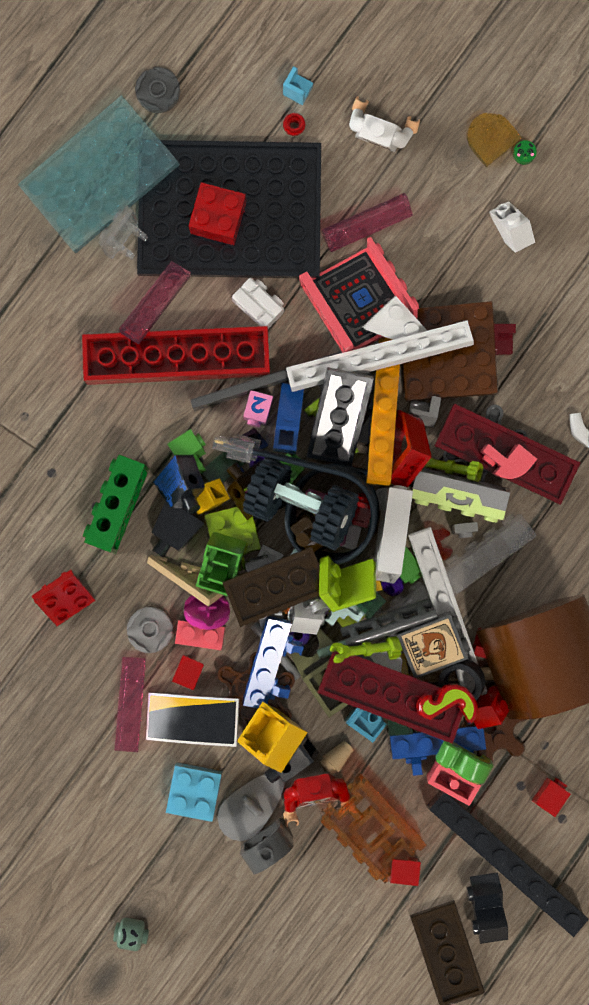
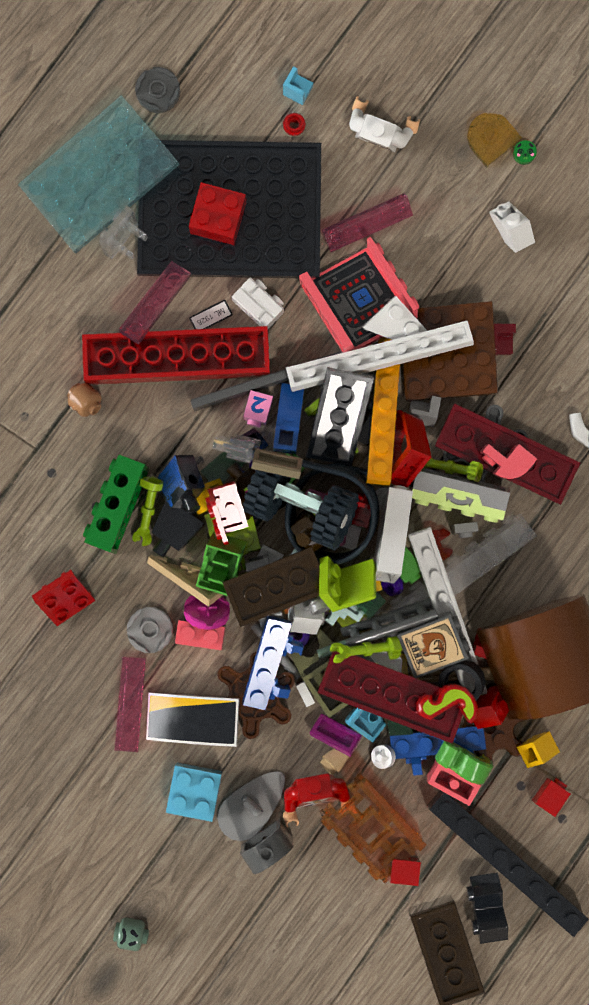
bright green brick [167,429,206,474] -> none
red panel [172,655,204,690] -> none
yellow container [237,702,308,773] -> none
black torso [265,736,319,784] -> none
none -> medium nougat head [67,383,102,417]
none -> lime piece [132,476,164,546]
none -> white sticker [189,300,233,329]
none -> bracket [205,481,248,545]
none -> dark tan tile [251,449,303,479]
none -> white tile [296,681,315,707]
none -> magenta tile [310,713,362,757]
none -> white tile [371,744,396,769]
none -> yellow brick [517,731,560,768]

